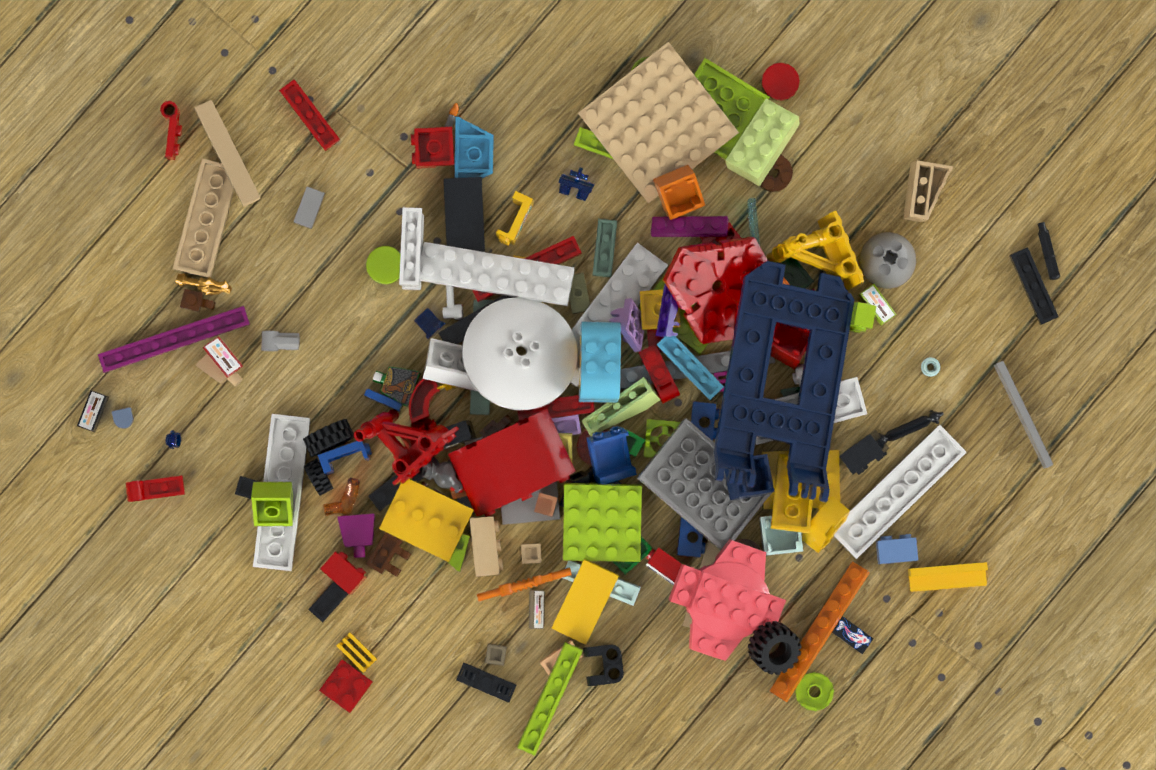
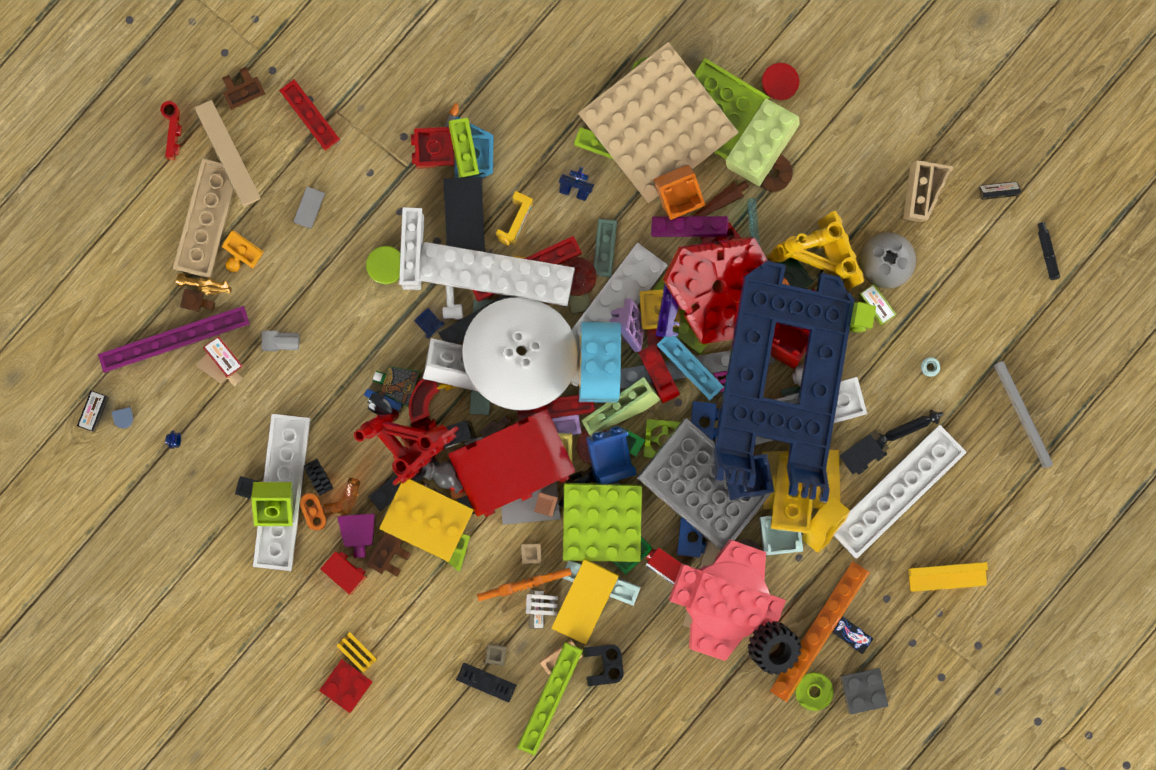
red plate [125,475,185,502] -> none
black tyre [303,419,354,457] -> none
black tile [308,582,348,622] -> none
blue panel [318,441,372,475] -> none
tan slope [470,517,503,577] -> none
medium blue brick [876,534,918,564] -> none
black plate [1009,247,1059,325] -> none
none -> reddish brown plate [222,67,266,111]
none -> light orange plate [222,230,264,272]
none -> orange plate [300,493,327,531]
none -> black plate [367,390,393,415]
none -> lime plate [448,117,479,178]
none -> white tile [526,594,558,616]
none -> clear red tile [562,256,597,296]
none -> copper bar [693,181,749,216]
none -> dark grey brick [840,668,888,715]
none -> slope [979,182,1021,200]

